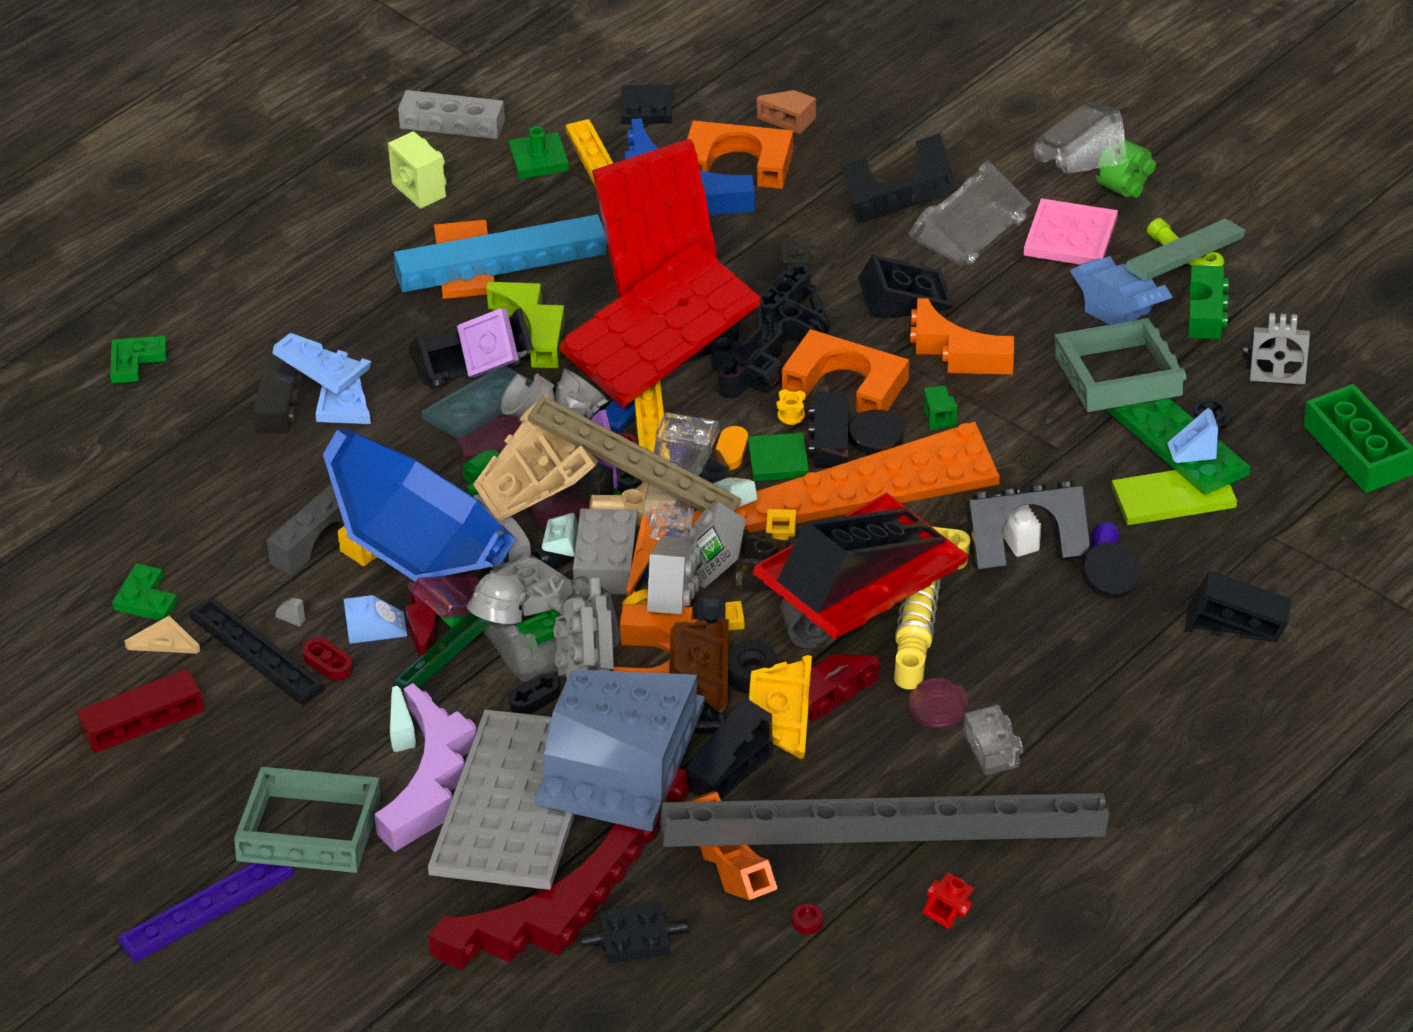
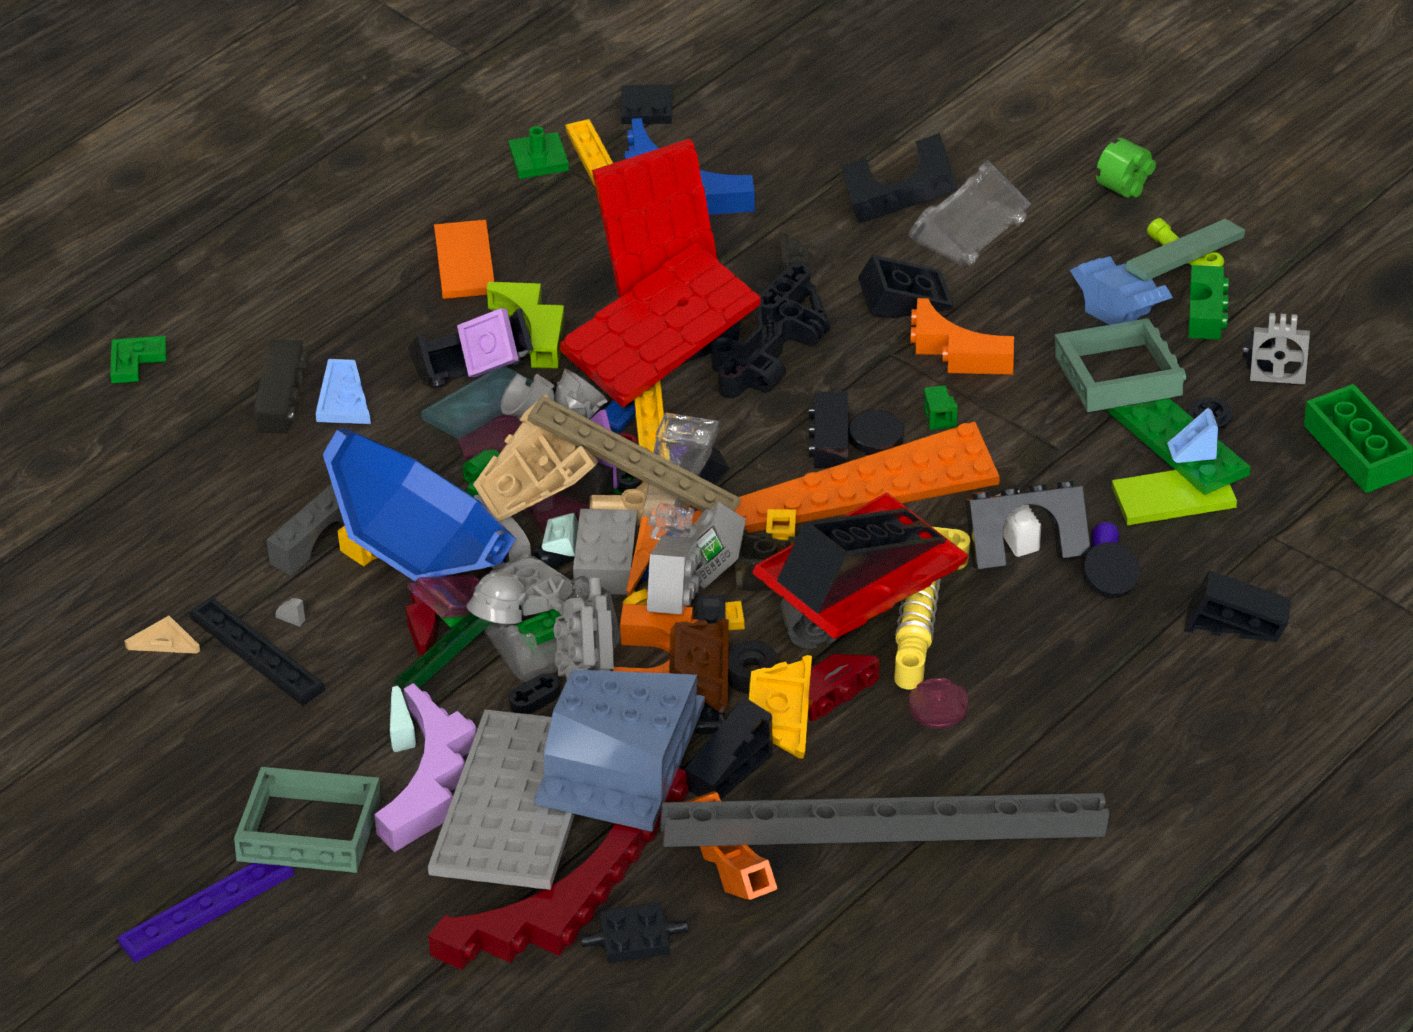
dark red brick [77,669,204,754] -> none
green plate [112,563,178,621] -> none
light blue wing [272,333,371,394] -> none
dark red plate [302,638,353,681] -> none
light blue slope [344,595,407,644] -> none
yellowish green brick [388,131,447,209] -> none
dark azure brick [394,214,606,292] -> none
light grey brick [398,90,505,139] -> none
orange arch [687,121,793,189] -> none
light aqua slope [712,477,757,507] -> none
light orange tile [716,426,748,471] -> none
green tile [748,433,809,482] -> none
nougat slope [757,90,816,134] -> none
yellow brick [777,389,806,425] -> none
orange arch [782,329,909,413] -> none
dark red tile [792,903,823,935] -> none
red brick [922,872,975,929] -> none
clear brick [964,705,1023,776] -> none
bright pink plate [1024,198,1118,264] -> none
clear windscreen [1033,101,1128,173] -> none

